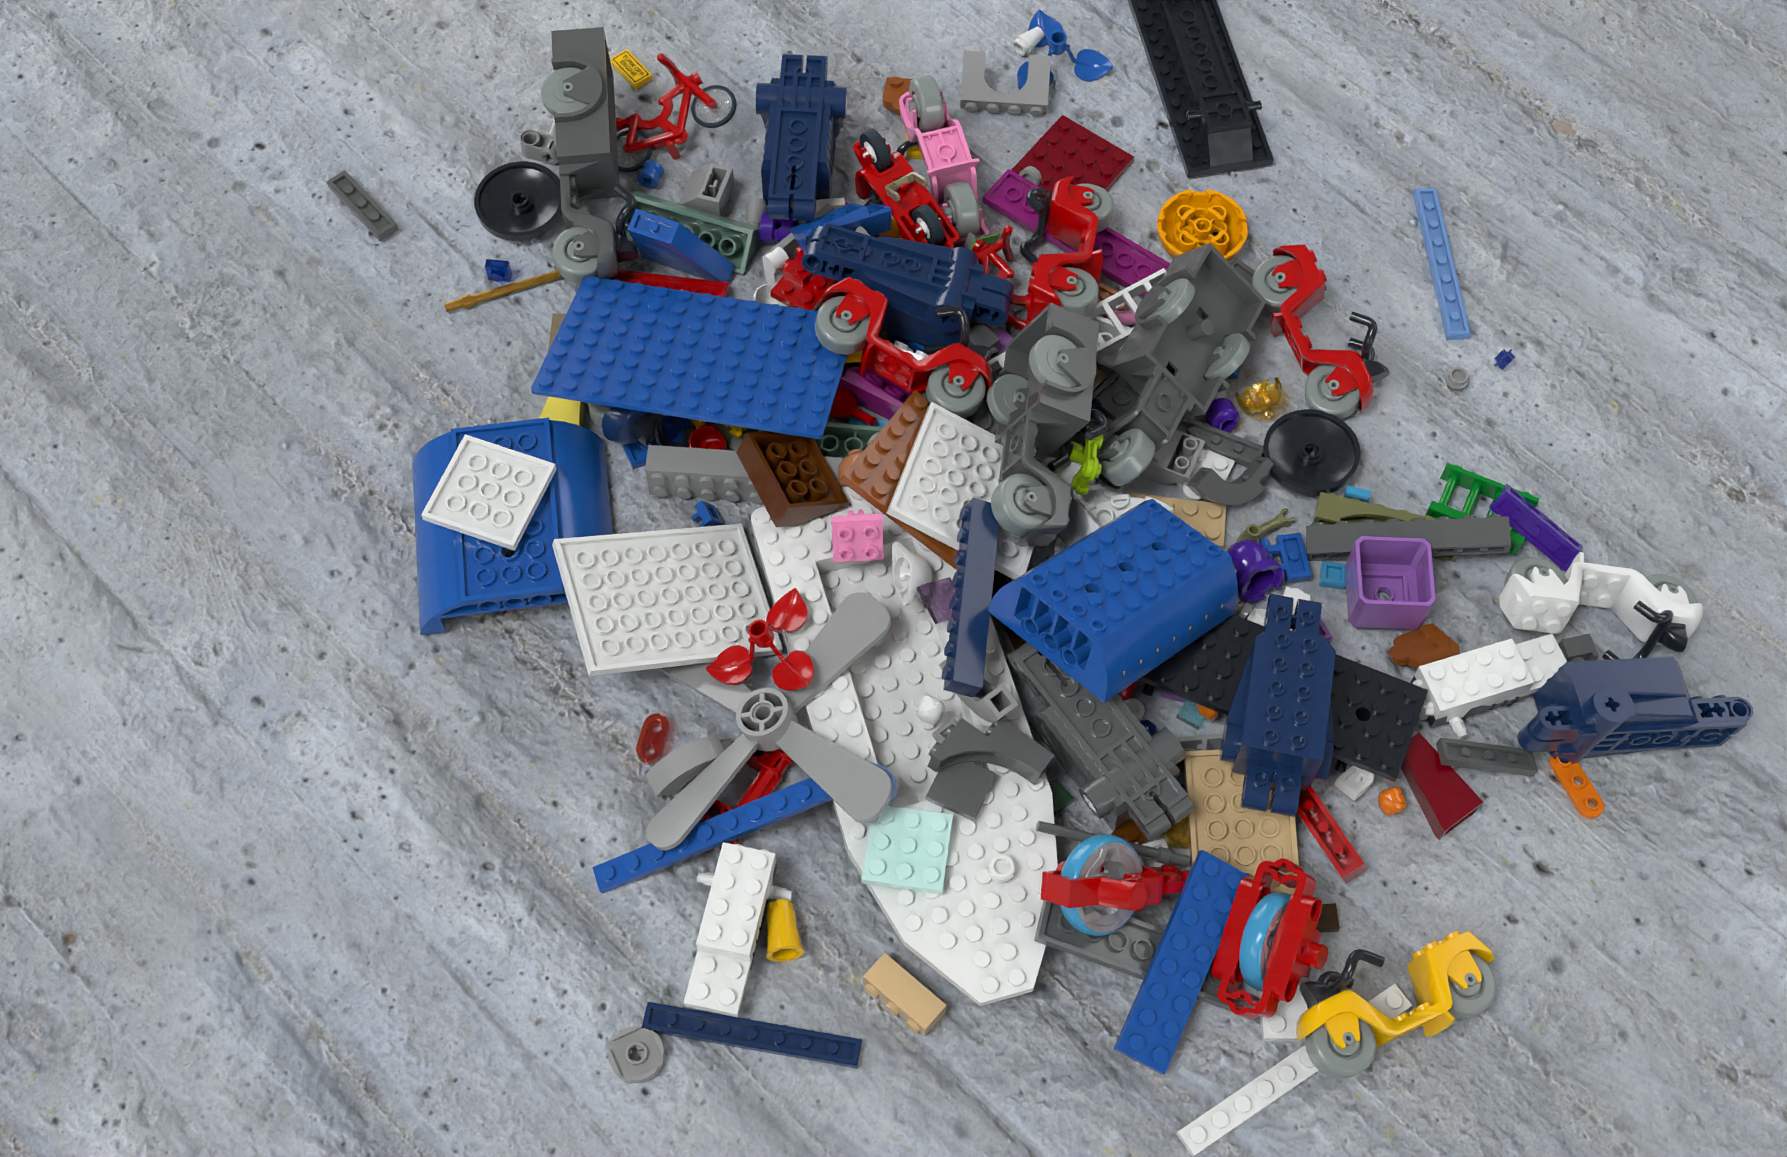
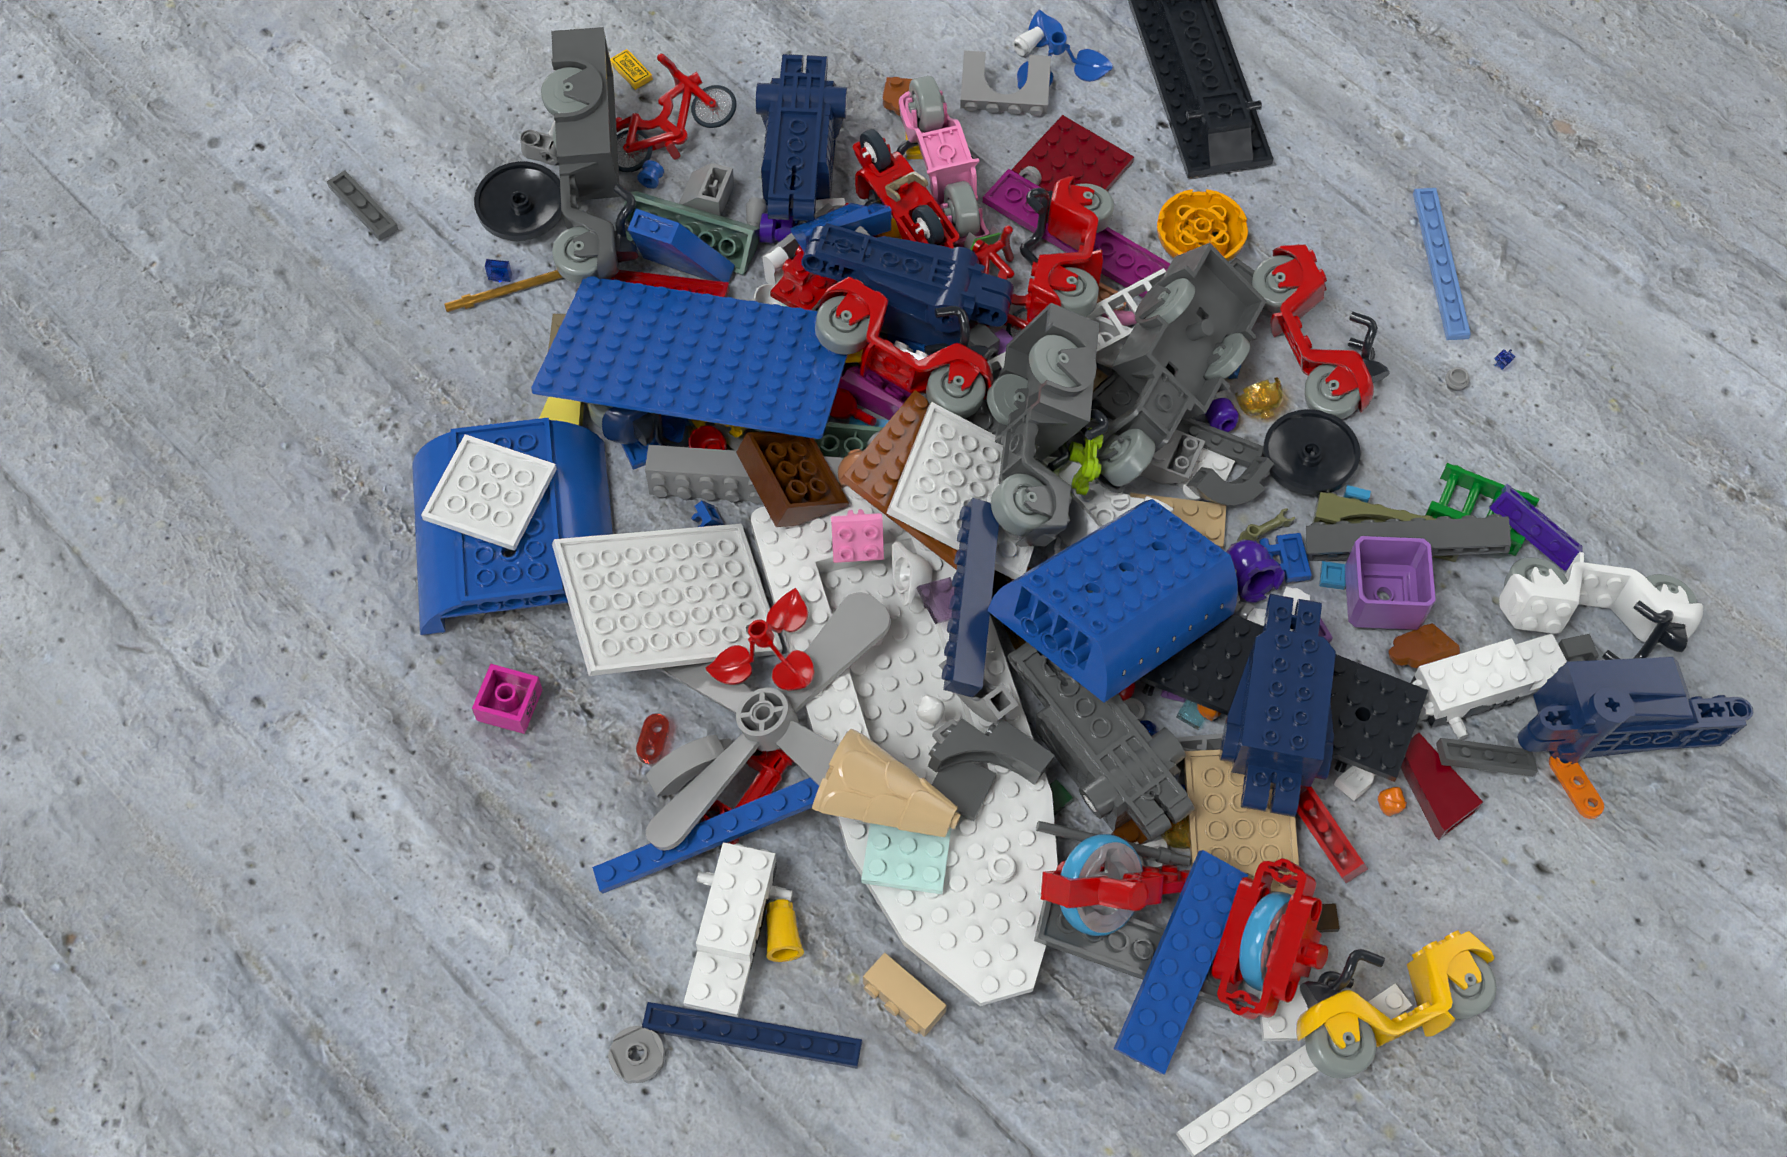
none -> dark pink brick [472,664,543,734]
none -> tan cone [812,729,961,837]

